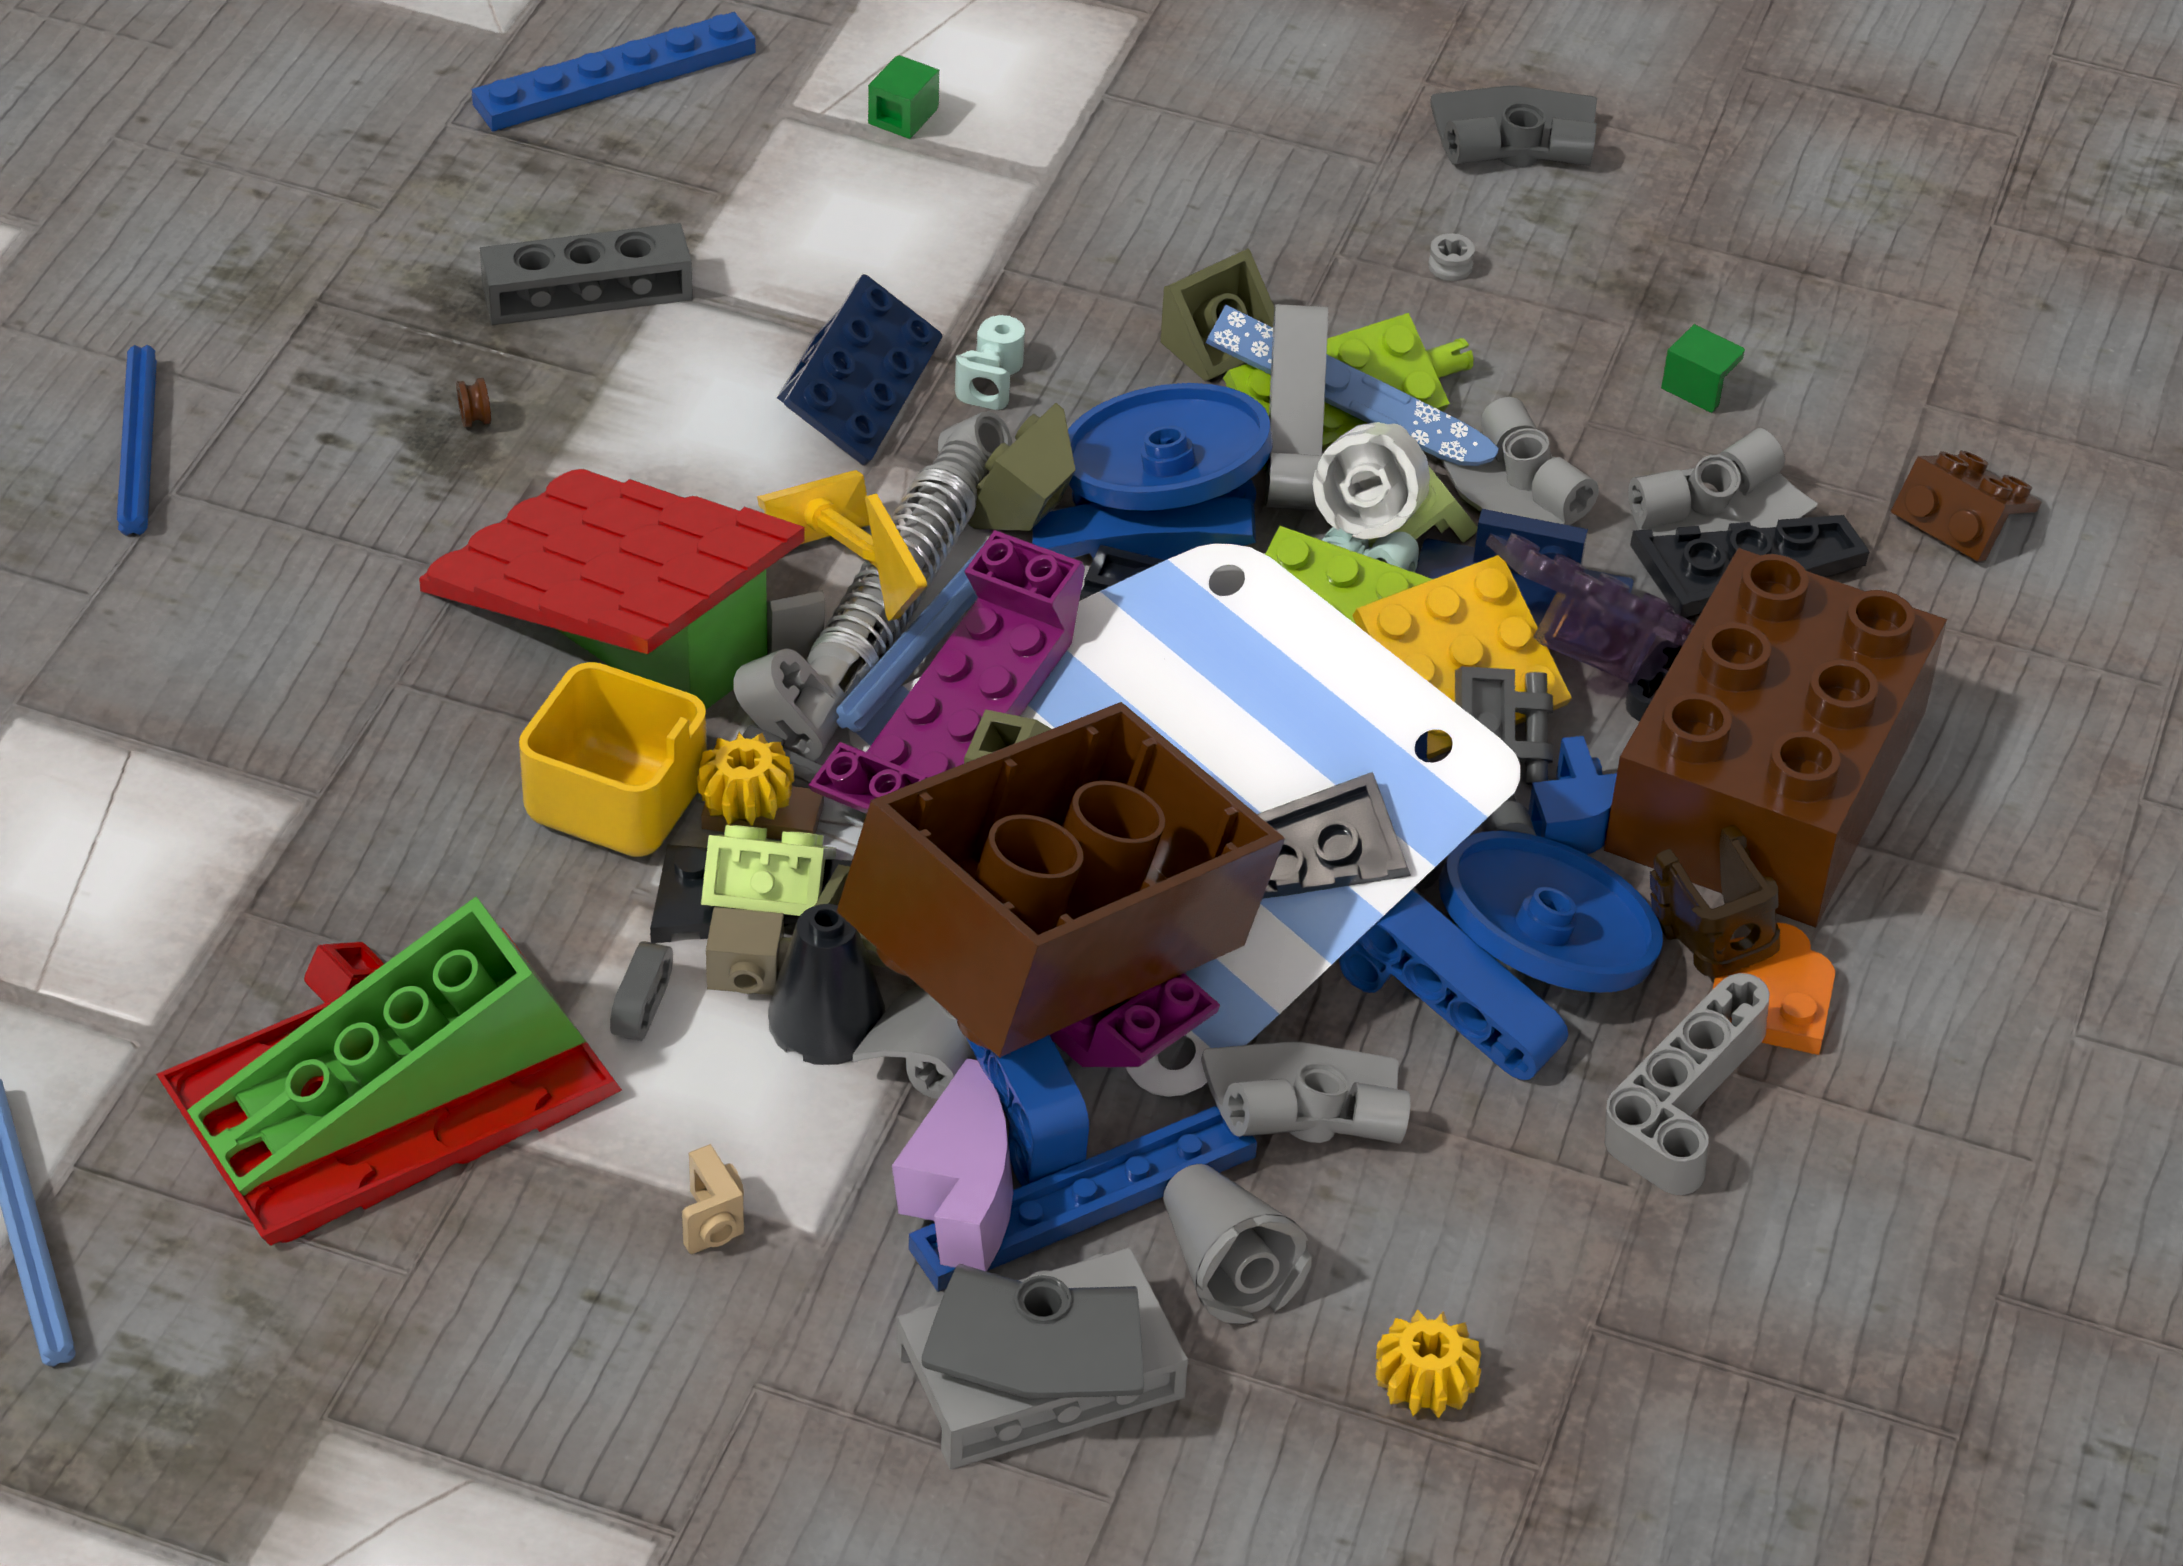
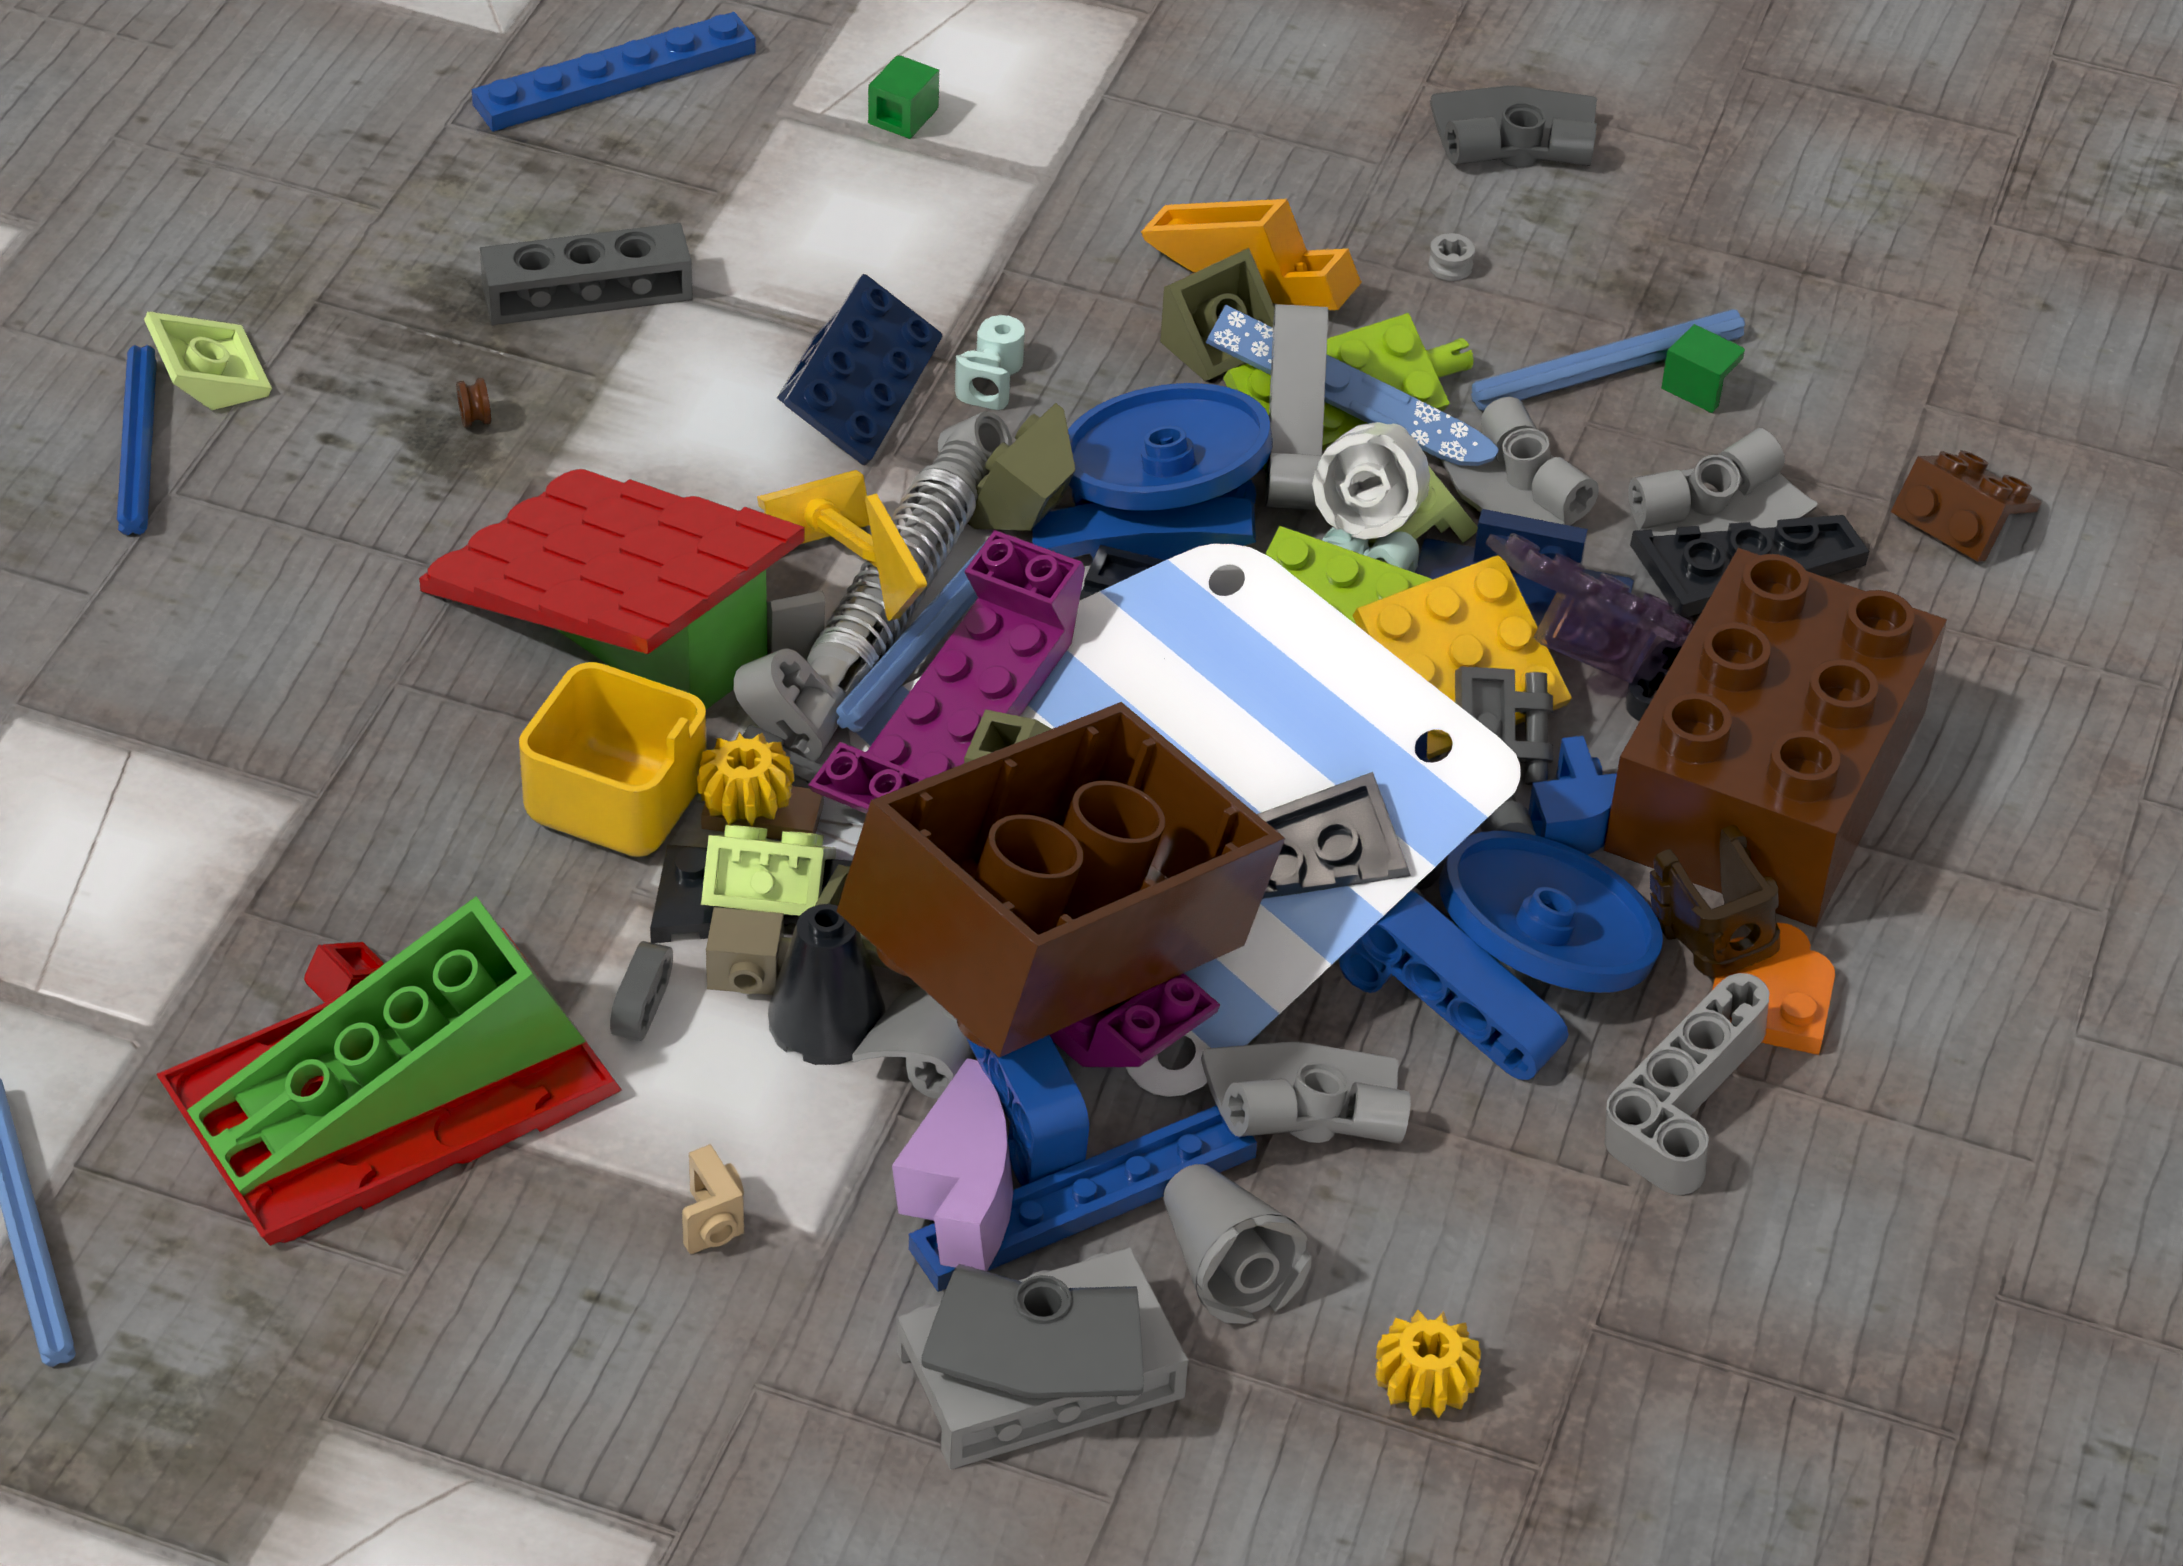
none -> yellowish green slope [144,311,272,410]
none -> light orange slope [1141,199,1361,310]
none -> medium blue axle [1471,309,1745,411]

